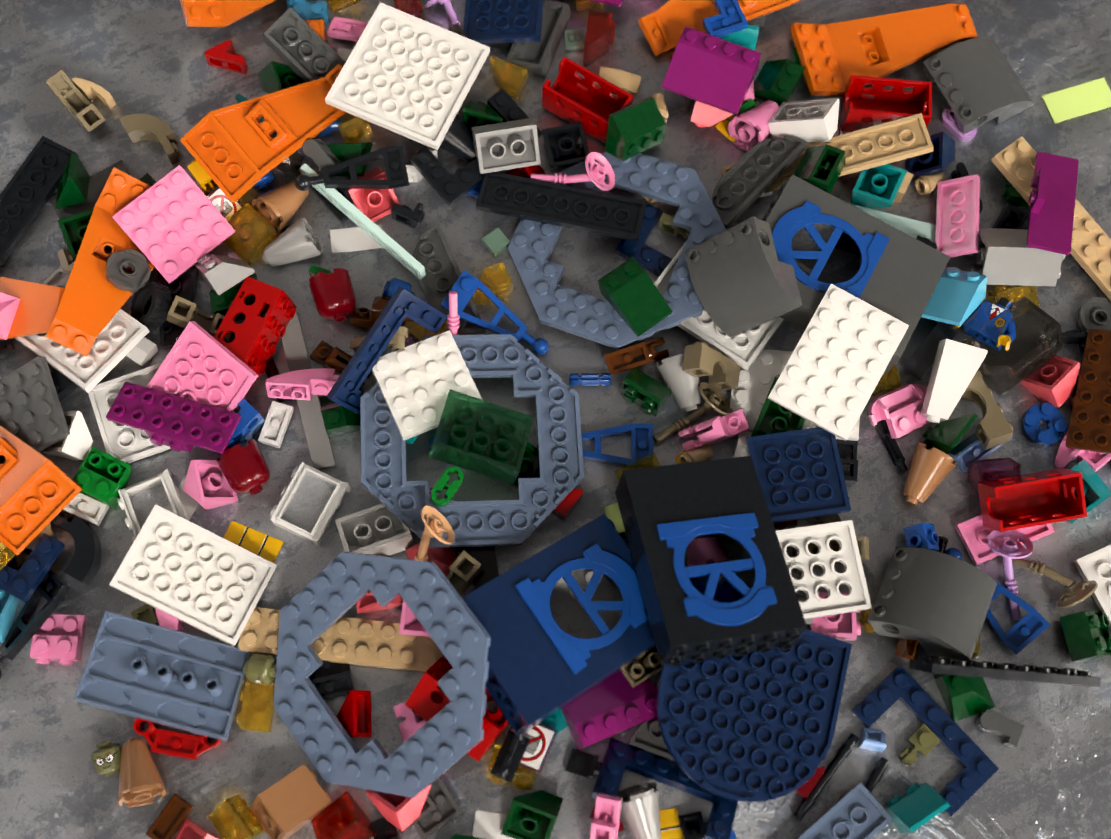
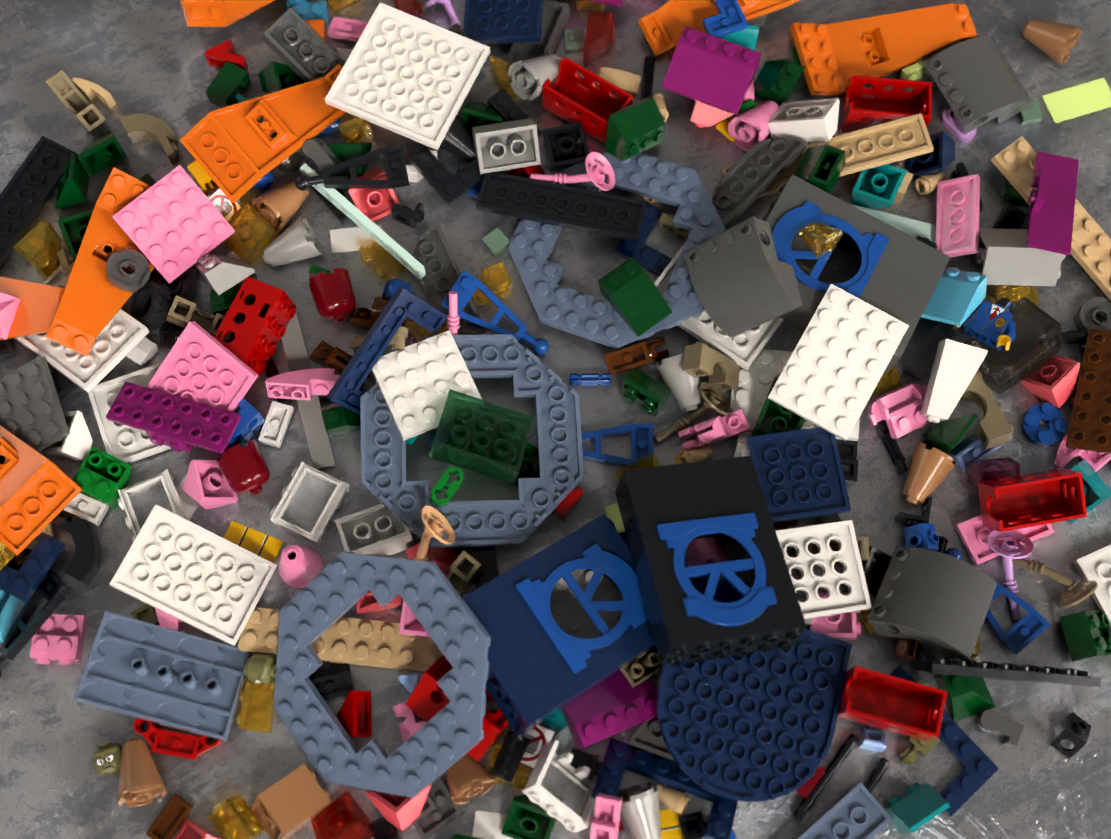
none -> clear yellow slope [13,218,61,280]
none -> dark green slope [78,130,128,176]
none -> dark green brick [205,61,251,108]
none -> bright pink cone [278,545,323,589]
none -> clear yellow bracket [359,240,406,281]
none -> light blue slope [398,674,420,694]
none -> medium nougat cone [445,753,495,805]
none -> light grey cone [508,54,561,101]
none -> white window [522,739,596,833]
none -> black axle [641,56,655,100]
none -> tan cone [658,784,690,814]
none -> clear yellow slope [798,222,843,258]
none -> red piece [838,666,947,741]
none -> black bracket [846,546,892,598]
none -> black bracket [894,497,932,527]
none -> yellowish green bracket [899,59,925,81]
none -> sand green tile [1018,101,1043,125]
none -> medium nougat cone [1022,19,1082,65]
none -> black bracket [1051,712,1091,759]

